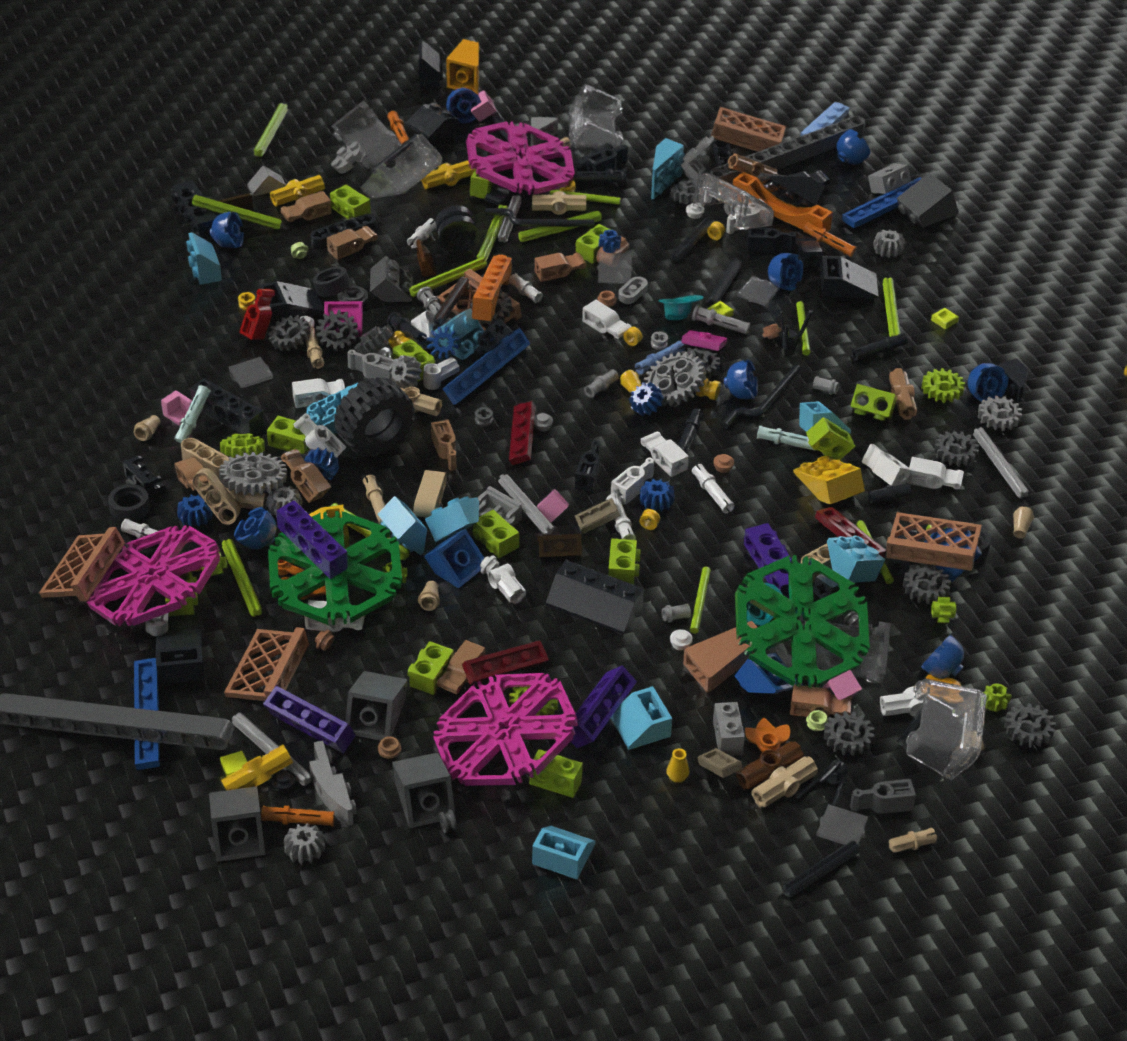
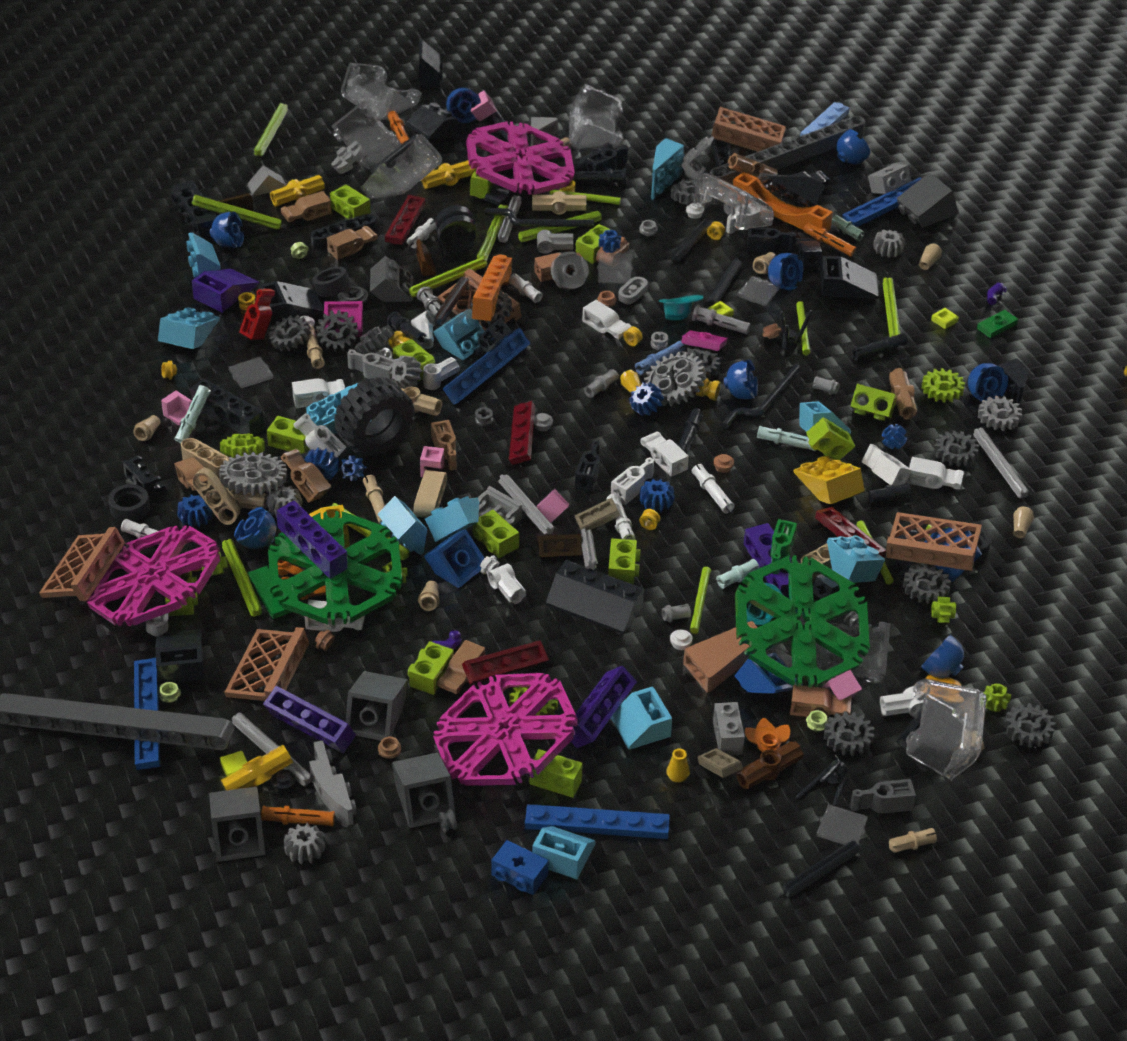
blue gear [427,327,460,359] -> none
light orange slope [446,39,479,95] -> none
tan piece [752,757,818,807] -> none
none -> medium azure slope [158,308,220,349]
none -> yellowish green plate [159,682,181,703]
none -> yellow plate [161,361,177,380]
none -> dark purple slope [192,269,259,313]
none -> green tile [247,566,292,619]
none -> blue gear [339,455,366,481]
none -> clear windscreen [341,63,422,120]
none -> dark red plate [385,195,426,245]
none -> bright pink panel [420,446,444,477]
none -> dark purple arm [432,631,462,650]
none -> blue brick [491,840,549,895]
none -> blue plate [525,804,669,839]
none -> light grey piece [537,230,573,254]
none -> light grey plate [551,251,589,290]
none -> light grey axle [581,528,598,570]
none -> light grey plate [640,220,658,236]
none -> light aqua pin [716,559,759,589]
none -> tan cone [753,252,775,274]
none -> green piece [770,519,797,574]
none -> sand green axle [831,215,865,241]
none -> blue gear [882,424,907,449]
none -> tan cone [919,244,942,270]
none -> green plate [977,310,1018,338]
none -> dark purple arm [987,283,1007,305]

